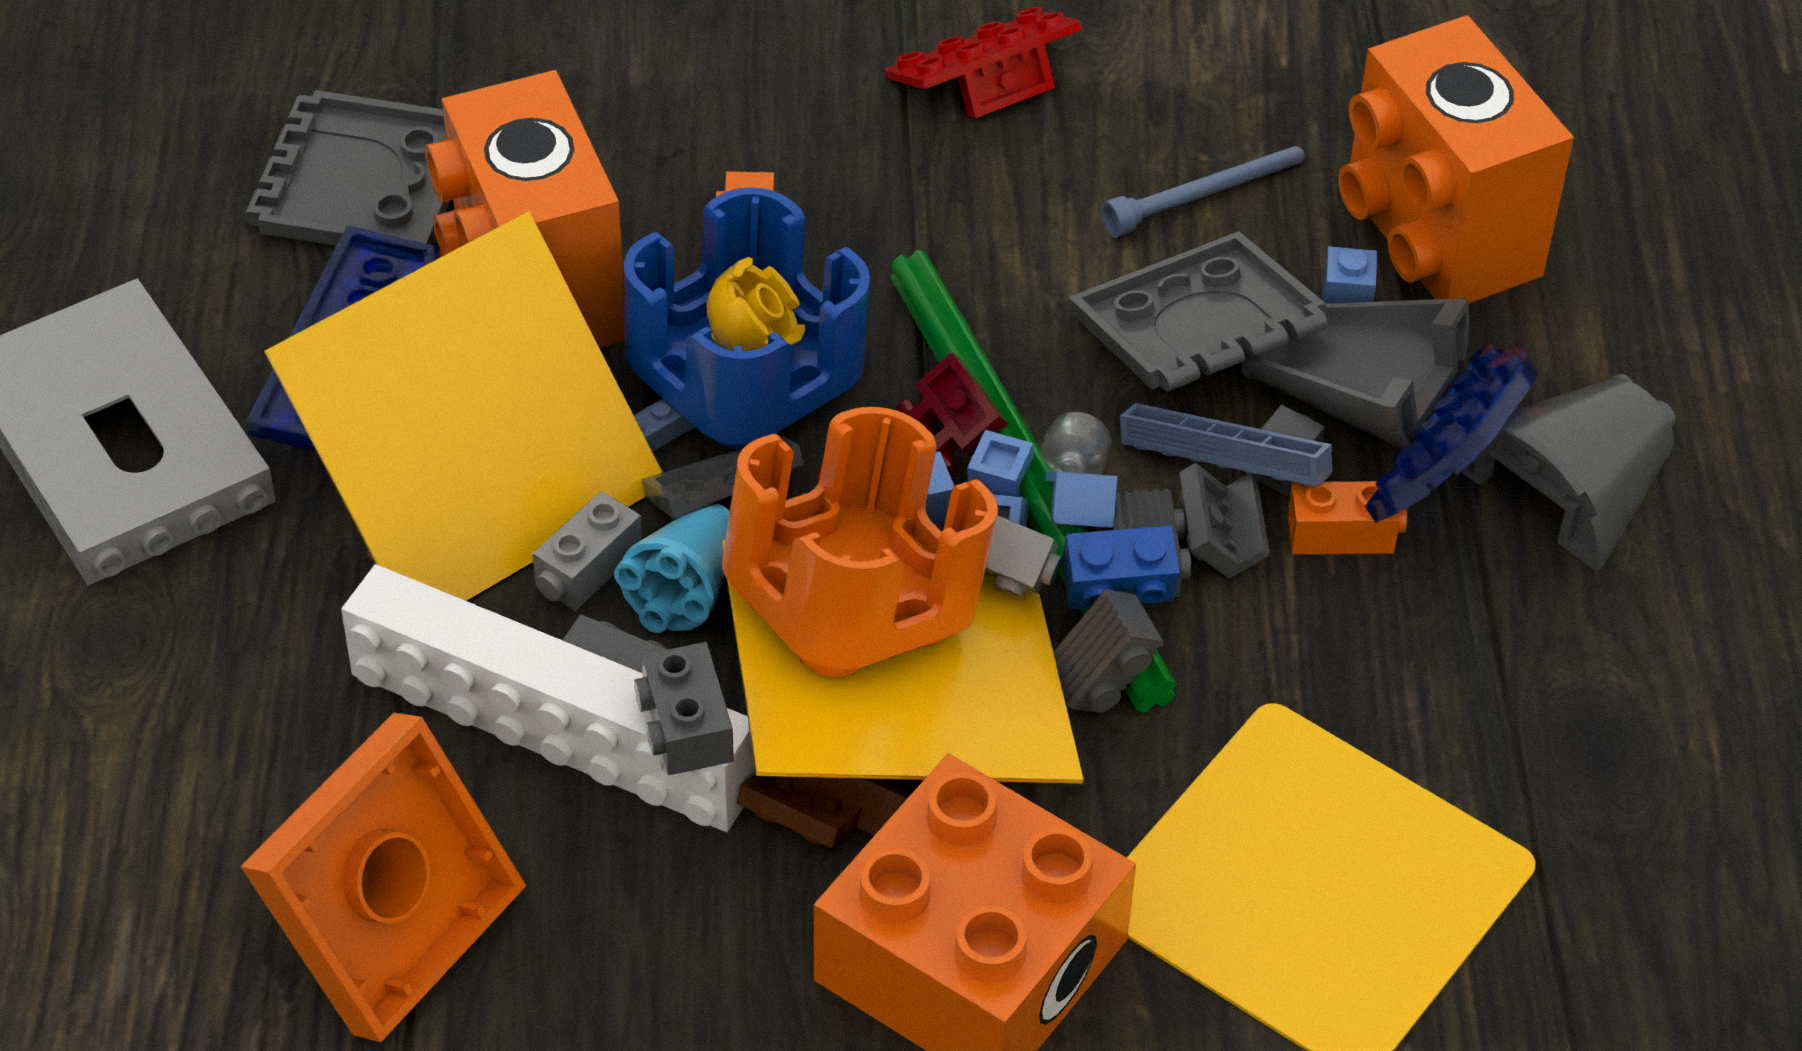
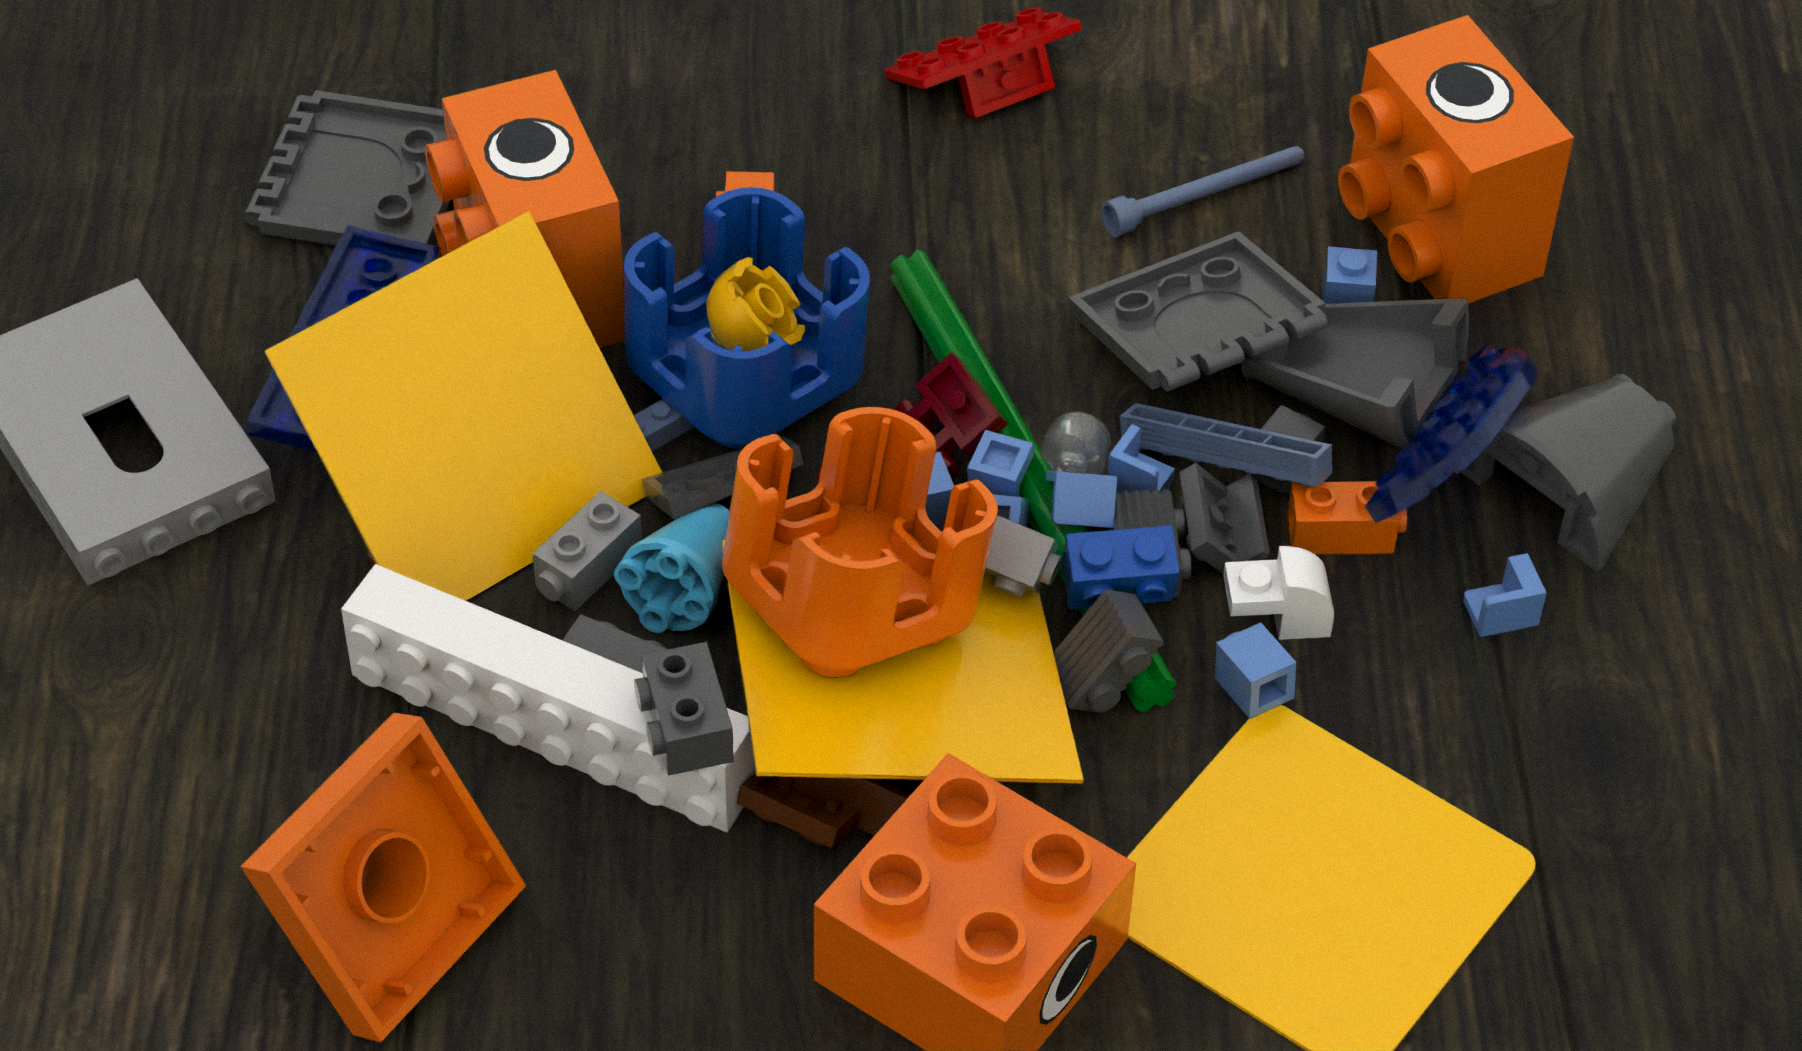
none -> medium blue panel [1107,424,1175,493]
none -> medium blue brick [1215,622,1296,719]
none -> white brick [1223,546,1334,640]
none -> medium blue panel [1463,553,1547,637]

